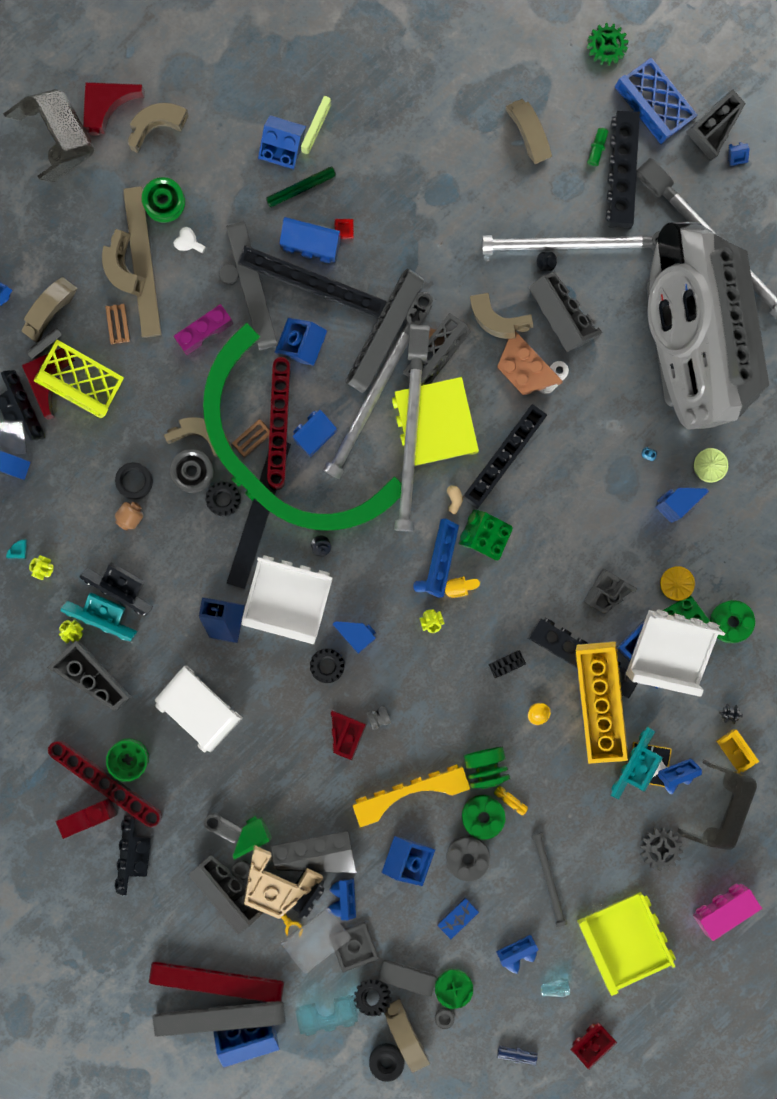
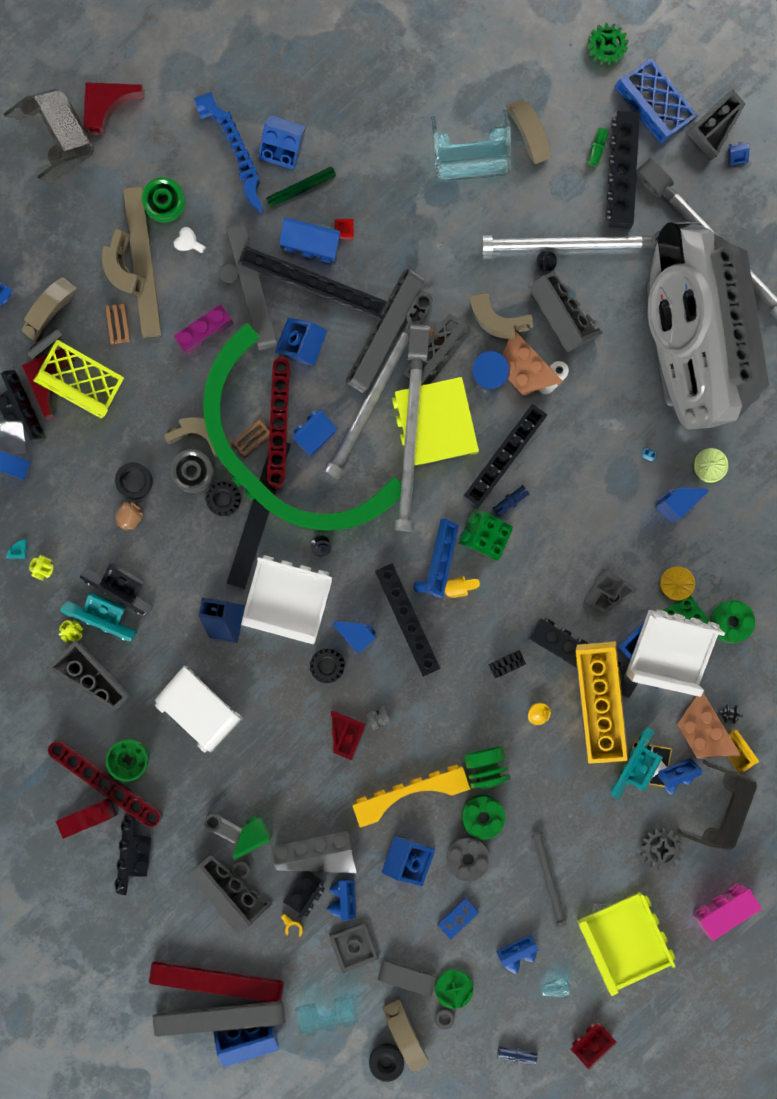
dark tan arch [128,103,189,153] -> none
tan wing [244,846,323,919] -> none
clear piece [281,907,352,974] -> none
yellowish green tile [301,96,331,155] -> none
black tyre [354,979,392,1017] -> none
neon yellow gear [419,609,444,633] -> none
tan arm [447,485,463,515] -> none
yellow axle [494,786,528,816] -> none
none -> blue piece [194,92,264,213]
none -> black brick [375,563,440,677]
none -> clear light blue windscreen [431,109,511,181]
none -> blue tile [473,351,510,389]
none -> dark blue pin [492,485,530,517]
none -> nougat wing [677,692,741,759]

